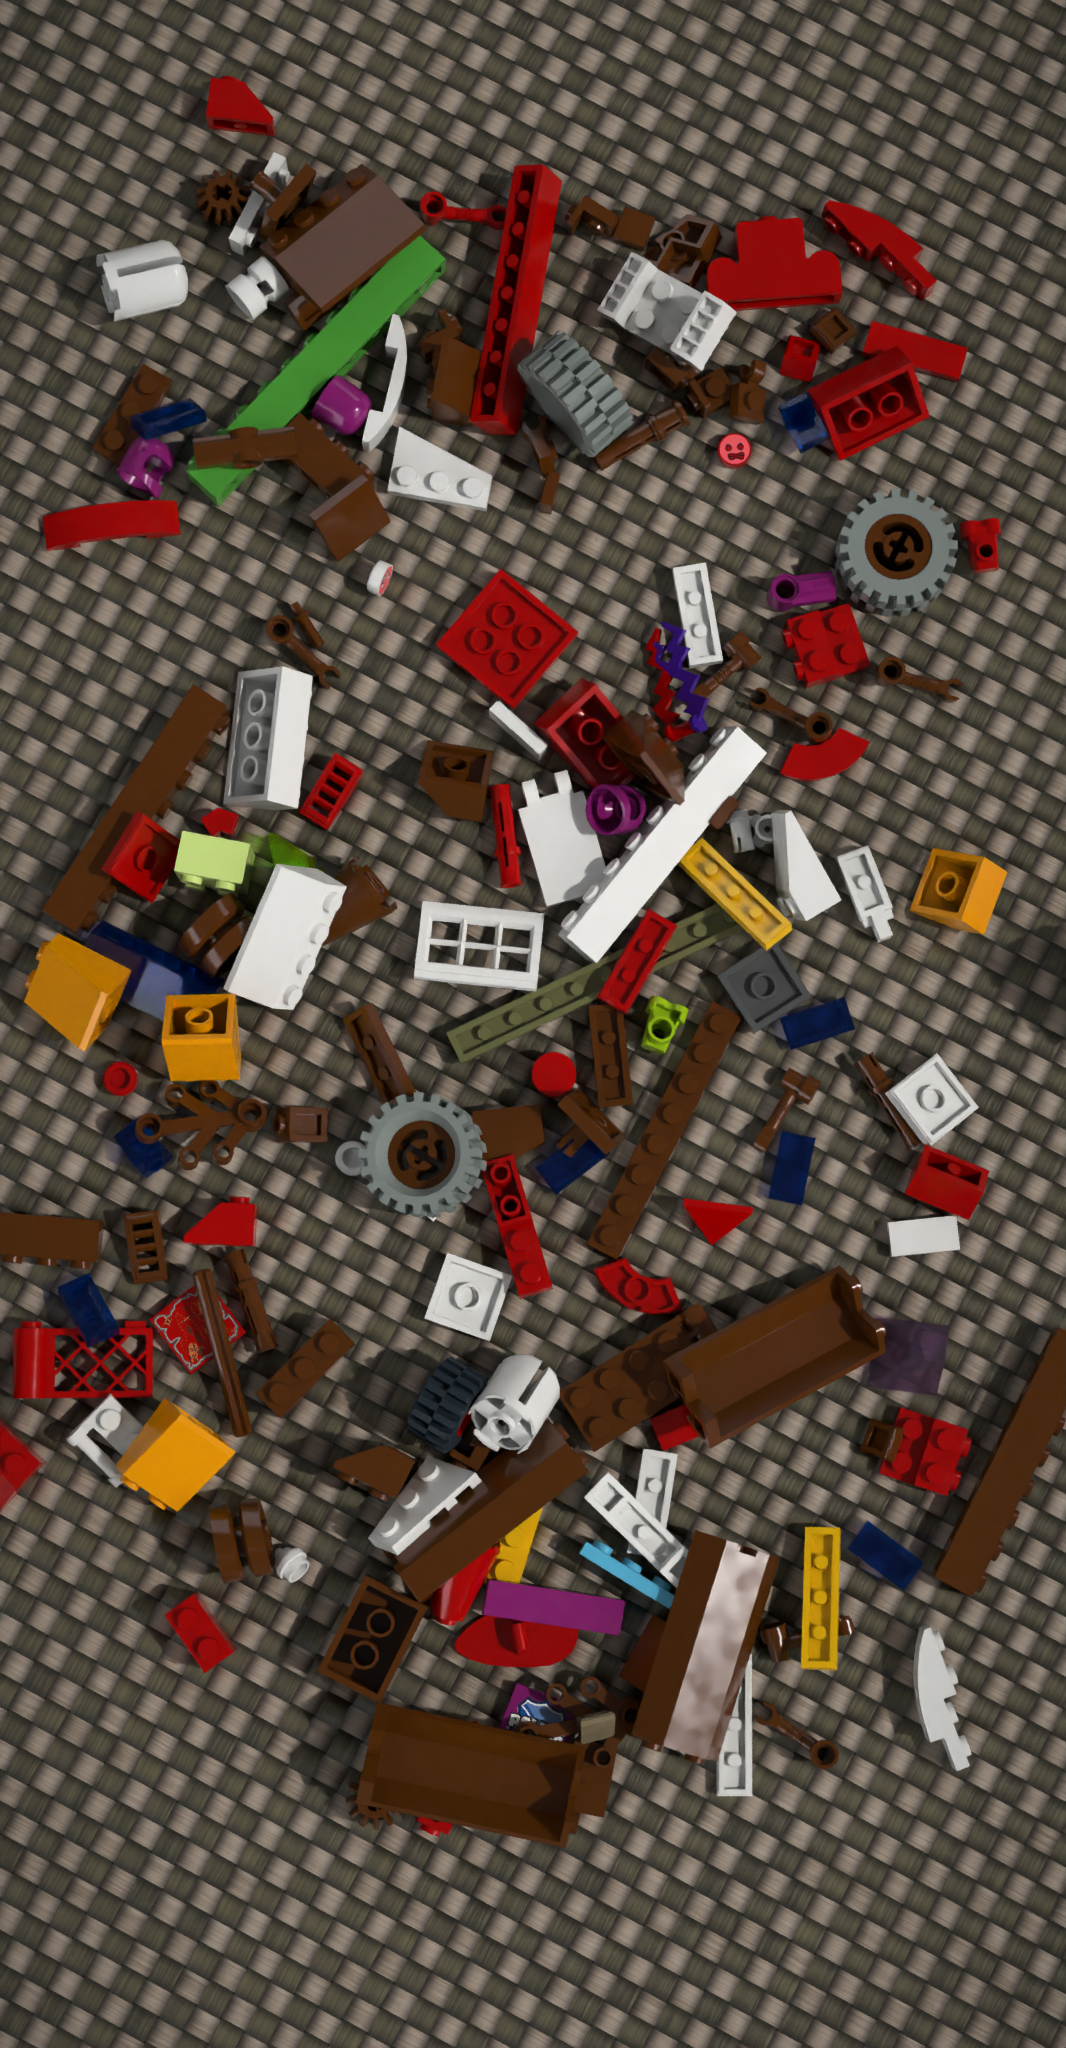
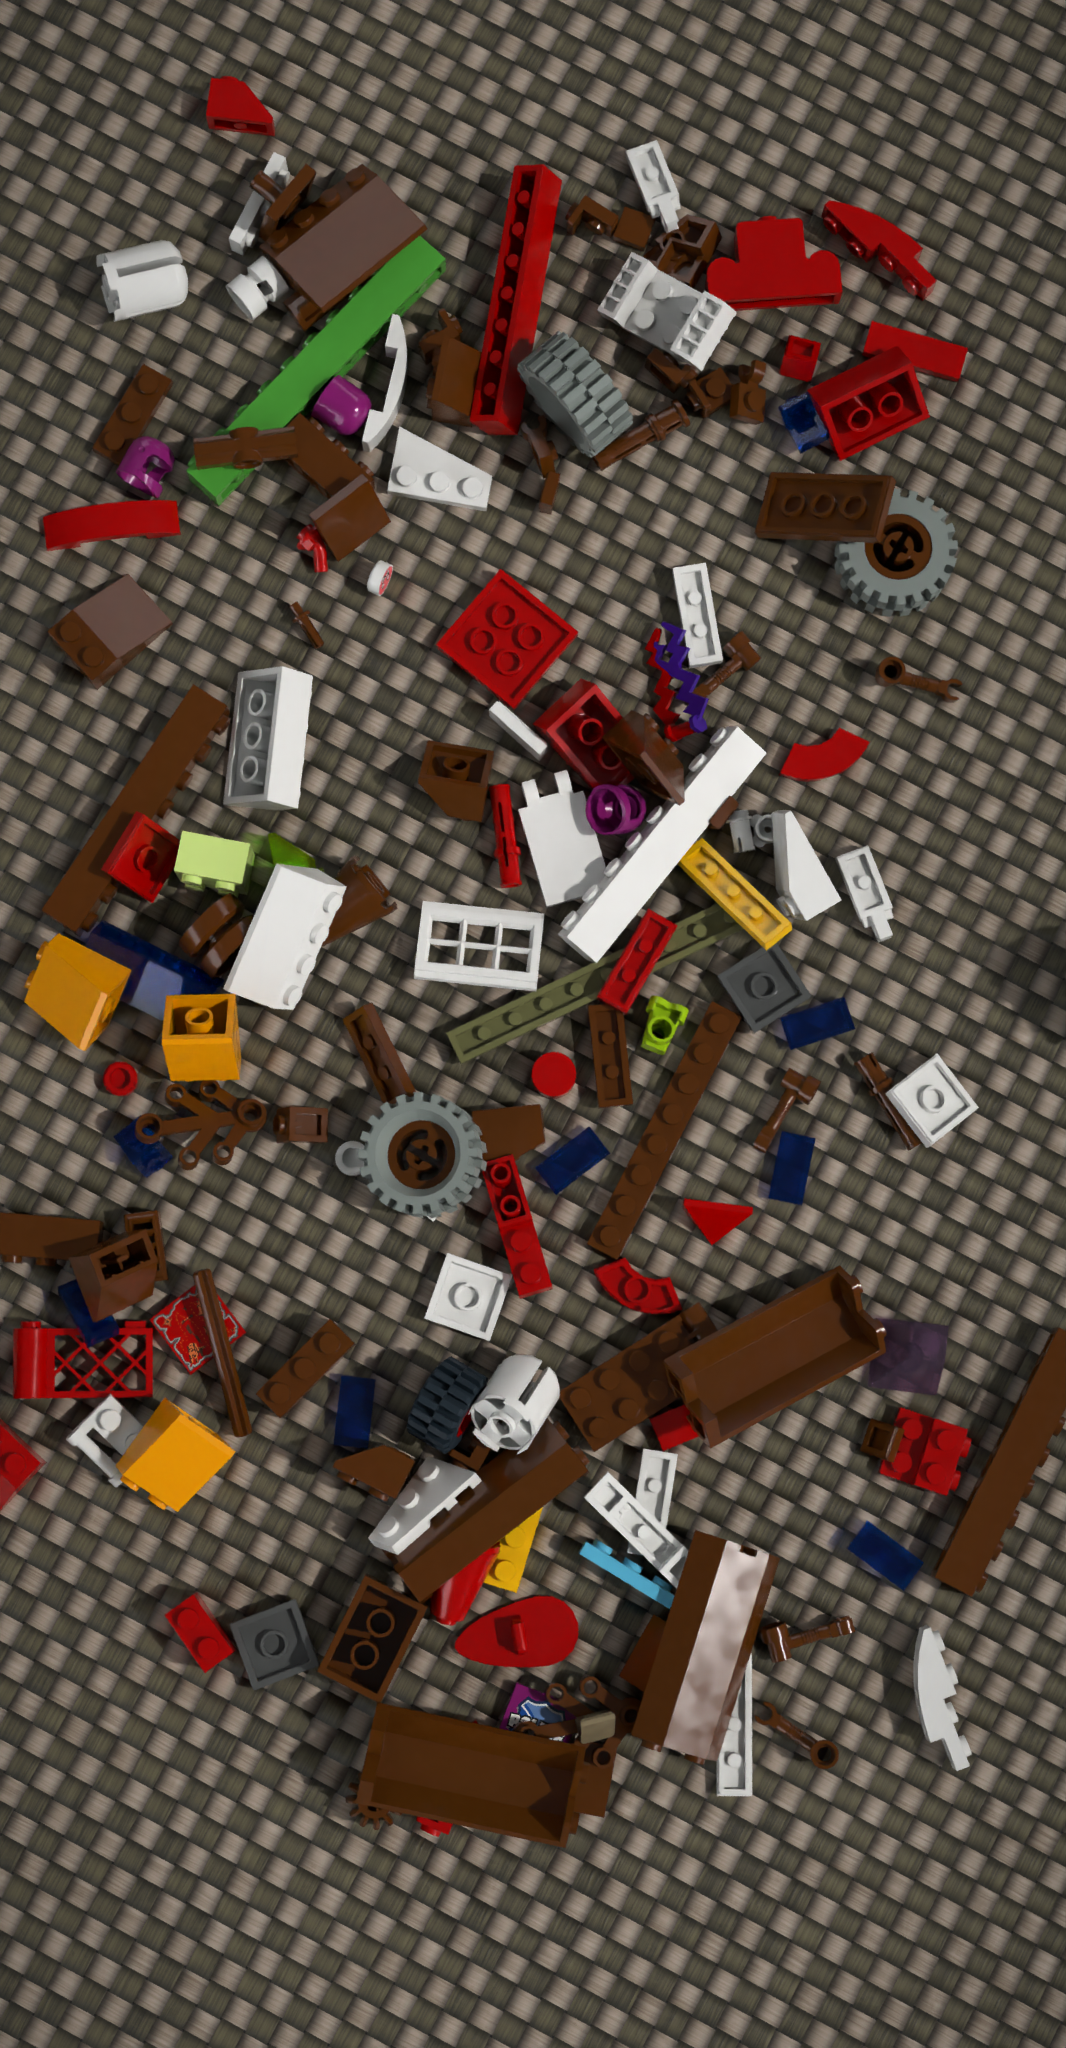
clear blue tile [130,398,207,440] -> none
red slope [183,1197,258,1247] -> none
reddish brown gear [195,169,251,228] -> none
red piece [200,808,240,838] -> none
reddish brown wheel [210,1497,274,1584] -> none
reddish brown pin [223,1249,279,1354] -> none
reddish brown brick [266,615,341,690] -> none
white plate [274,1547,310,1583] -> none
red slope [299,753,364,831] -> none
red brick [419,191,507,230] -> none
magenta tile [482,1578,625,1636] -> none
reddish brown tile [556,1088,627,1157] -> none
tile [717,433,751,469] -> none
reddish brown brick [749,687,833,744] -> none
magenta piece [766,571,836,612] -> none
red plate [781,603,871,689] -> none
yellow plate [801,1527,841,1671] -> none
reddish brown tile [809,307,858,355] -> none
white tile [887,1215,960,1257] -> none
red brick [905,1144,989,1220] -> none
light orange slope [909,848,1008,935] -> none
red plate [959,518,1001,574] -> none
none -> reddish brown slope [47,574,173,690]
none -> reddish brown slope [69,1229,158,1322]
none -> dark grey plate [229,1598,320,1691]
none -> red plate [296,524,328,572]
none -> clear blue plate [333,1375,376,1449]
none -> white hinge [625,140,681,233]
none -> reddish brown tile [754,472,896,543]

